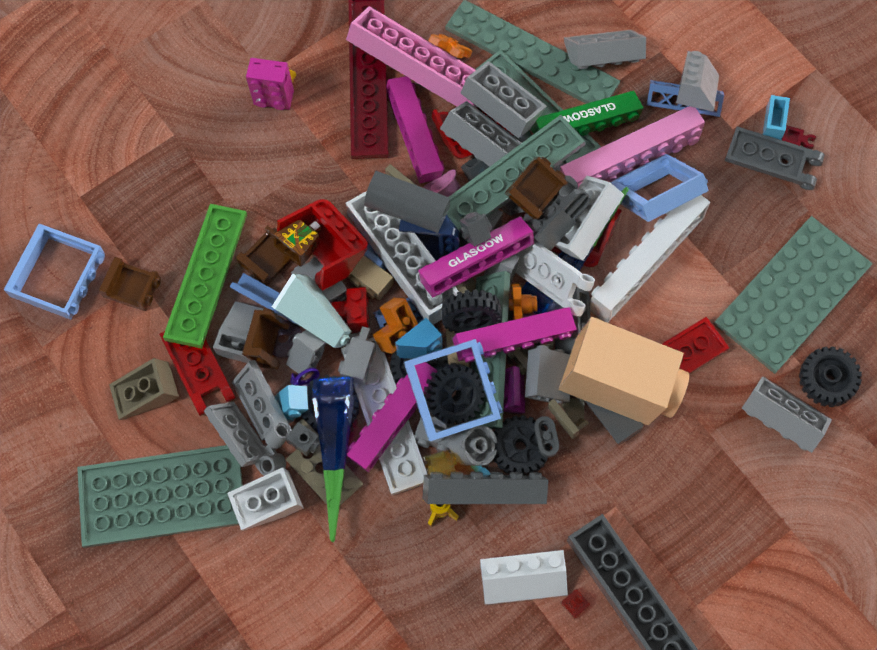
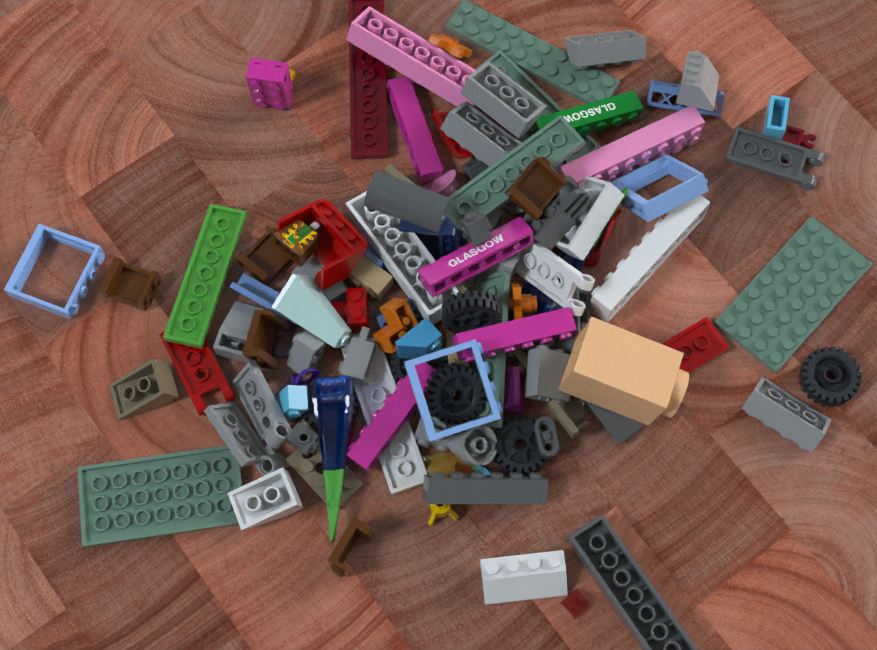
none -> reddish brown panel [328,517,374,577]

